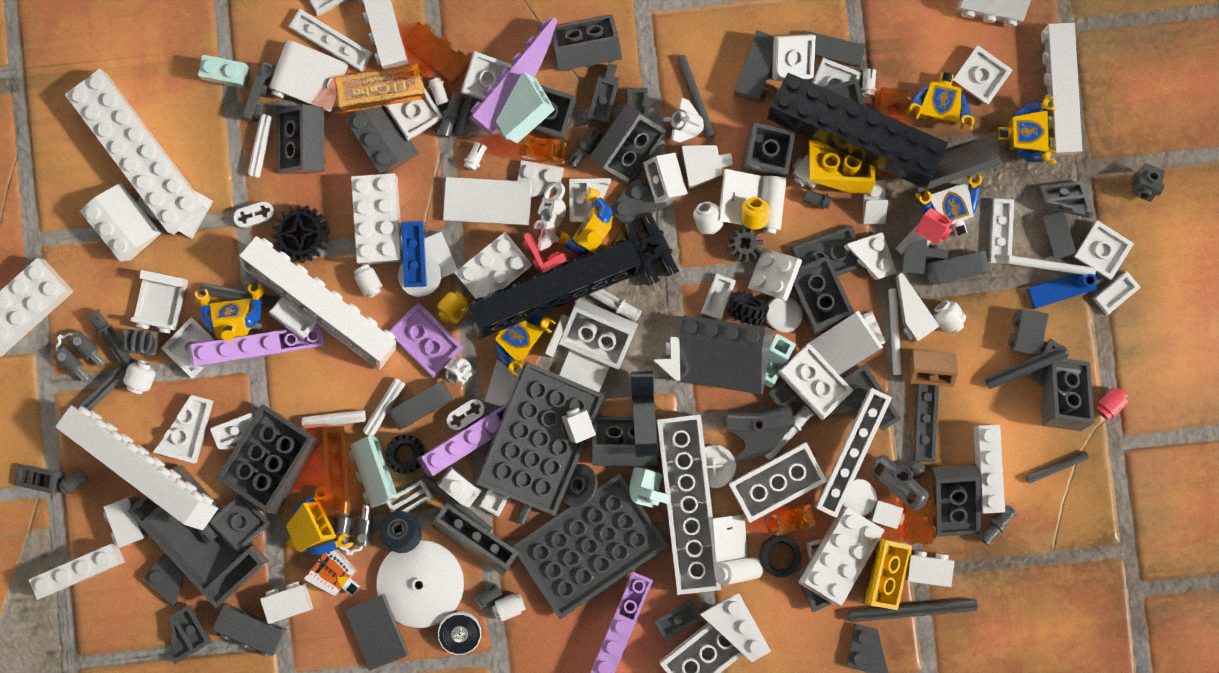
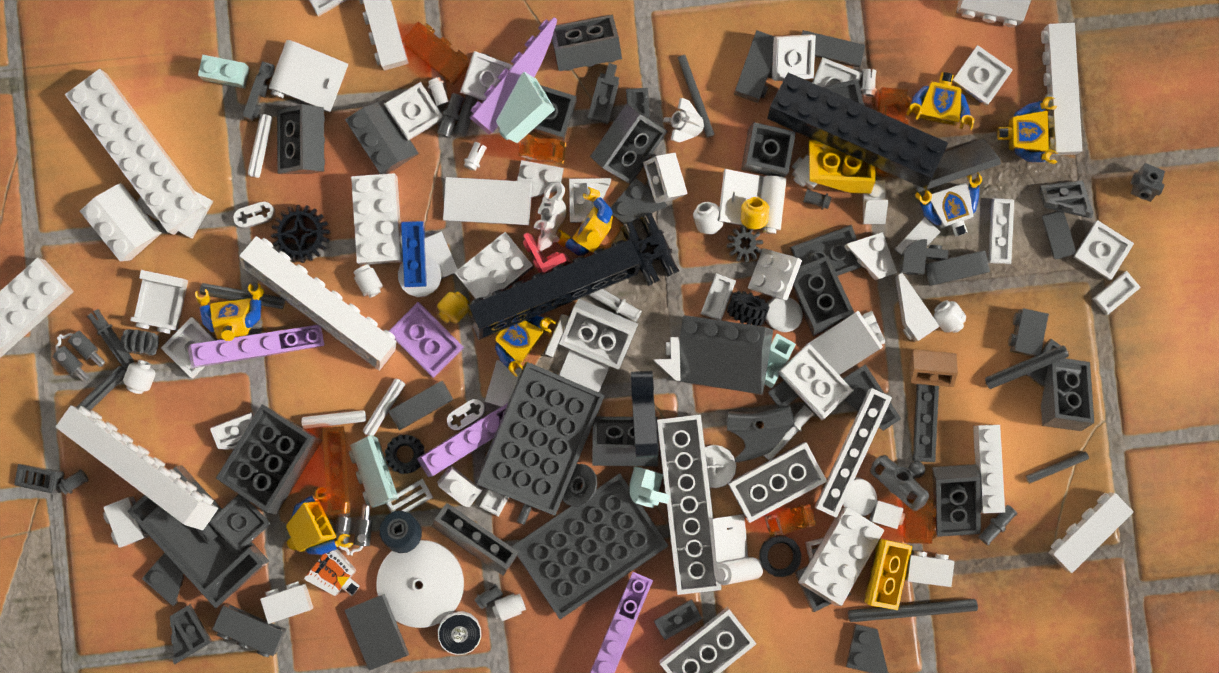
white brick [29,543,125,600] -> none
white wing [153,395,214,463] -> none
white tile [269,296,317,340] -> none
white tile [288,9,373,72] -> none
clear orange tile [335,63,426,113] -> none
dark grey bar [421,474,493,532] -> none
white gear [444,357,472,385] -> none
white brick [562,407,596,443] -> none
dark grey pin [566,126,603,169] -> none
white torso [681,145,733,189] -> none
white wing [700,592,771,662] -> none
white bar [888,288,902,375] -> none
coral brick [915,208,953,245] -> none
white bar [1007,255,1096,275] -> none
blue piece [1027,274,1097,309] -> none
coral brick [1095,388,1128,420] -> none
none -> white brick [1048,492,1134,573]

